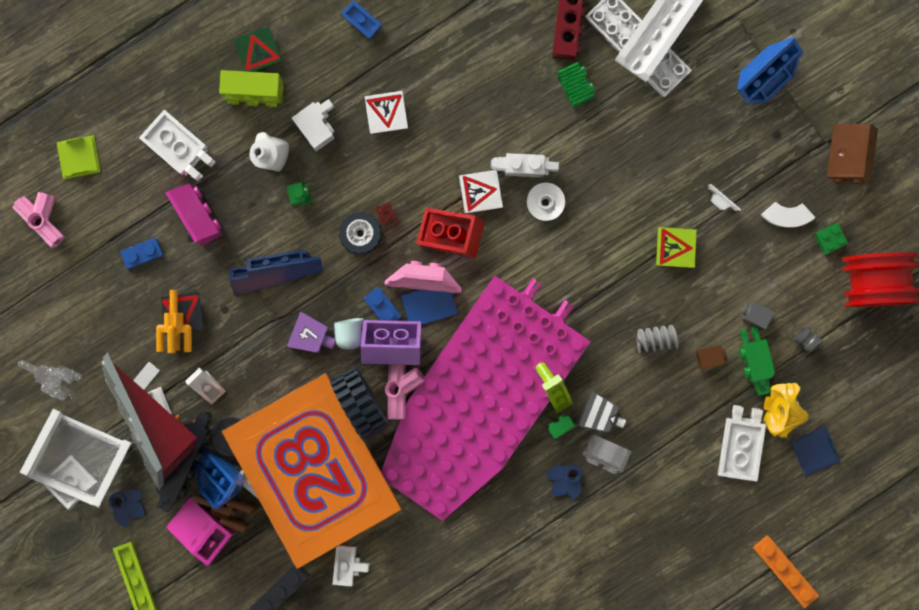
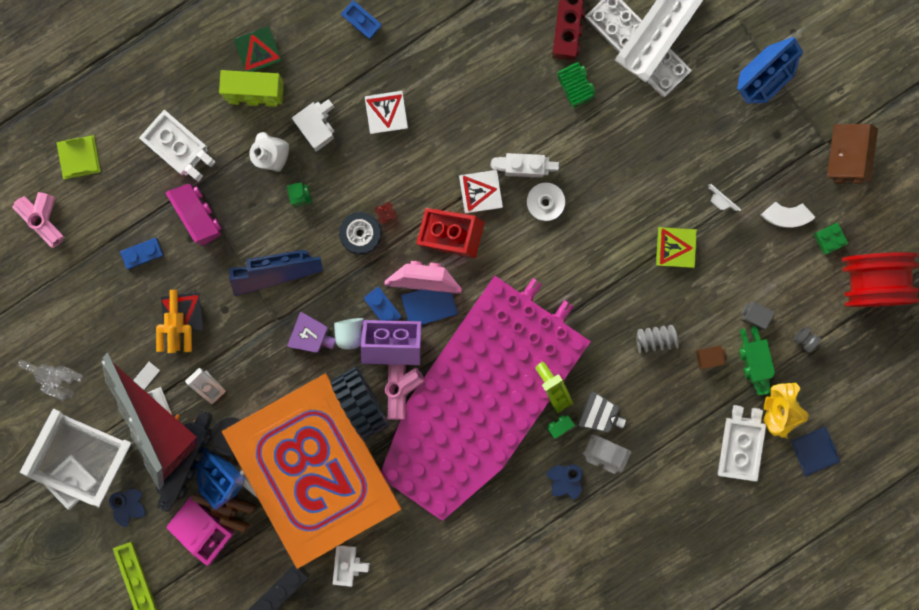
orange plate [753,536,819,608] -> none

